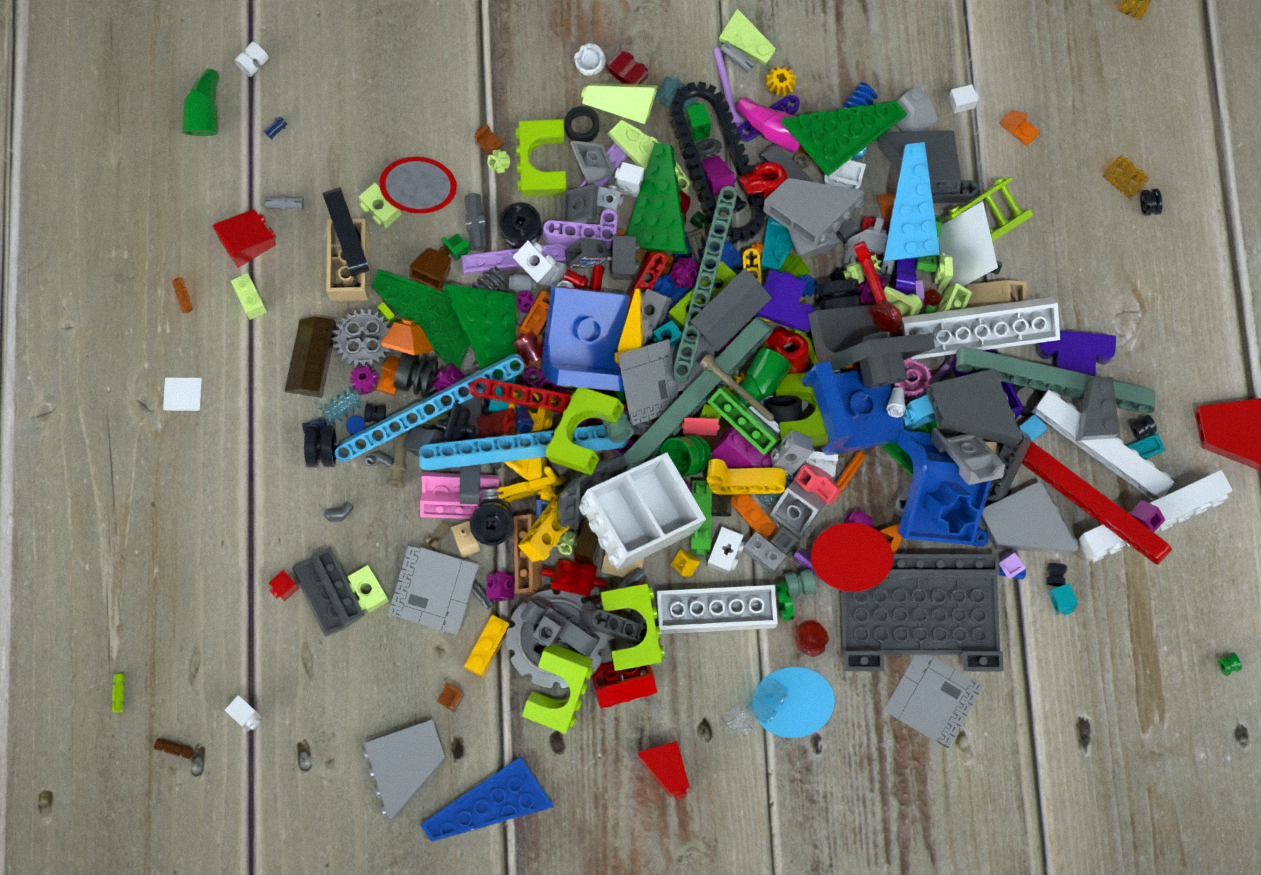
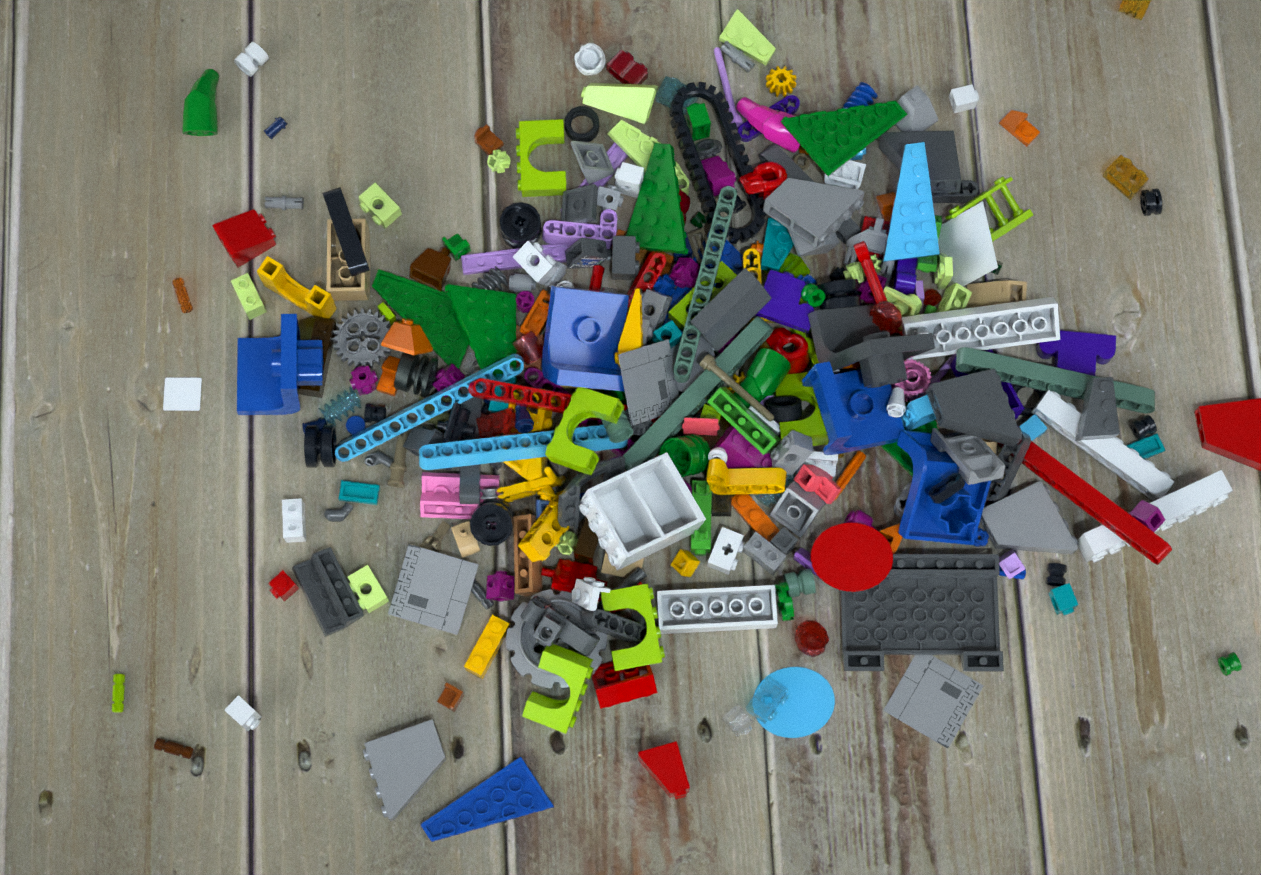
flat silver sticker [379,157,457,214] -> none
dark grey piece [465,193,487,251] -> none
red pin [563,269,589,289] -> none
none -> blue piece [237,314,323,415]
none -> yellow arch [257,256,337,319]
none -> white brick [282,498,306,543]
none -> teal tile [338,480,380,505]
none -> white bracket [572,577,610,611]
none -> white plate [708,447,728,463]
none -> green wheel [801,283,825,307]
none -> black beam [928,473,965,504]

